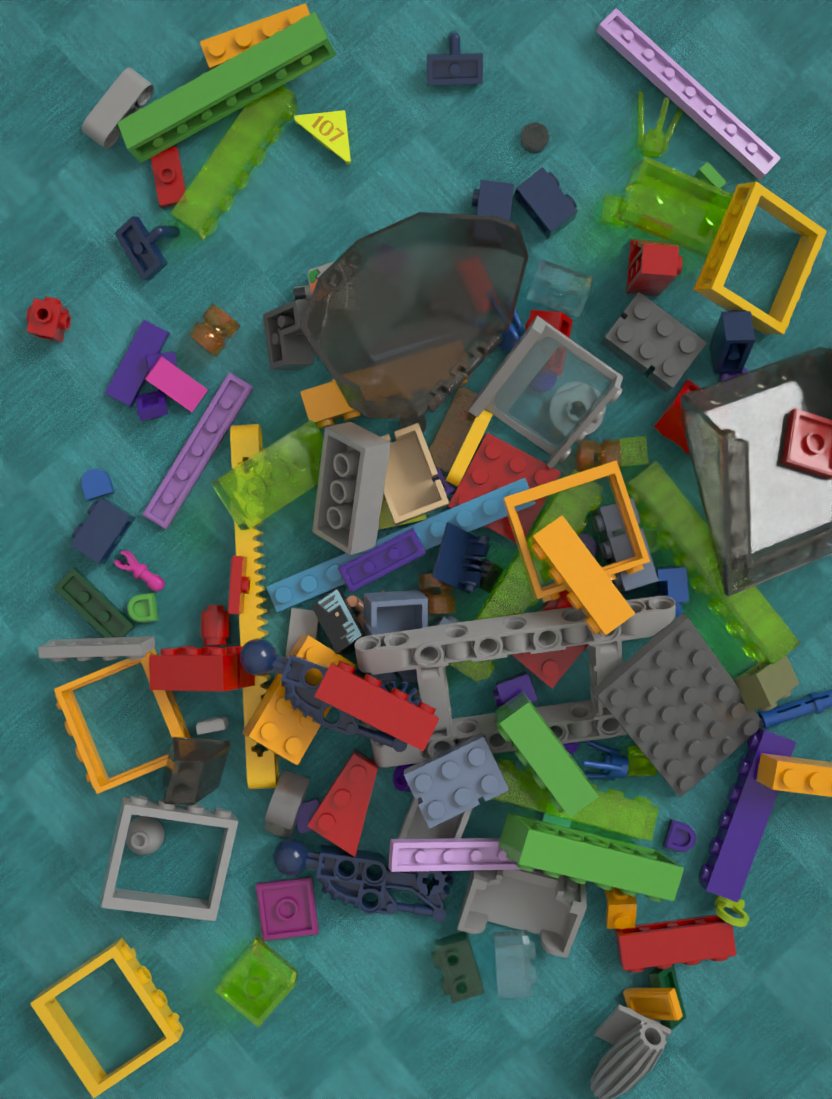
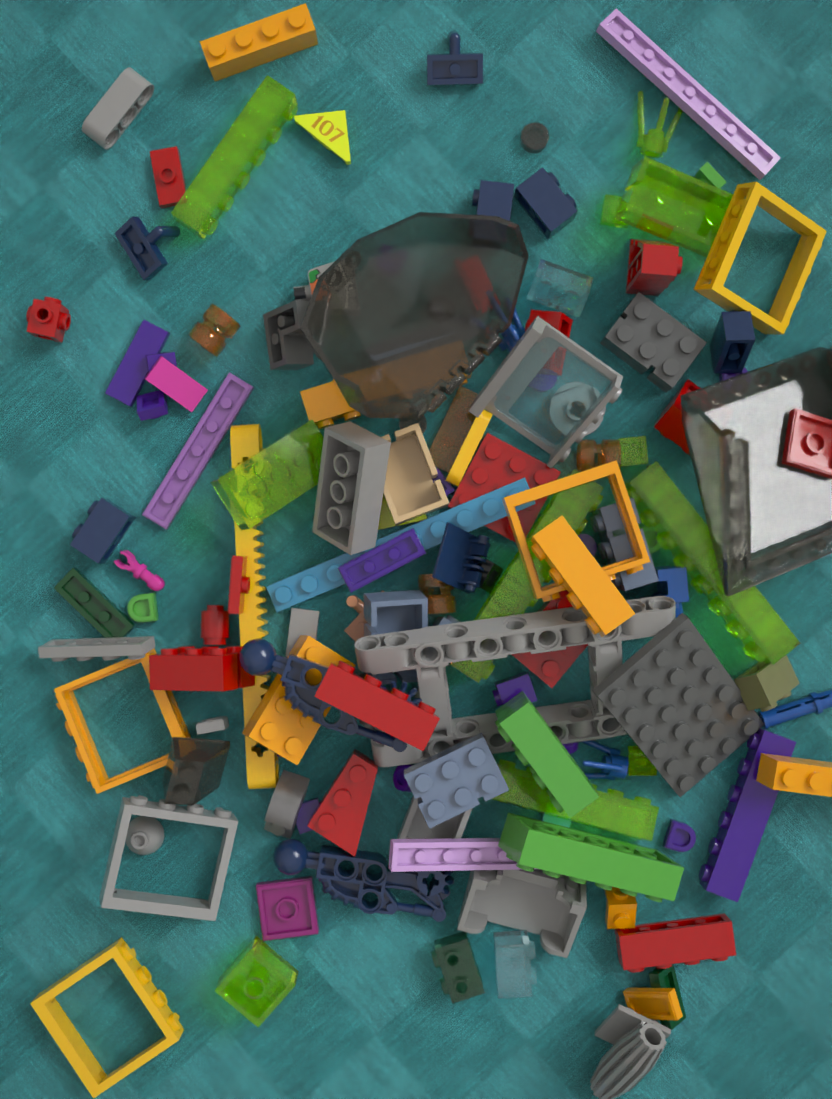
blue tile [81,469,115,501] -> none
bright green brick [117,12,336,163] -> none
panel [311,588,365,655] -> none
lime piece [714,895,749,927] -> none

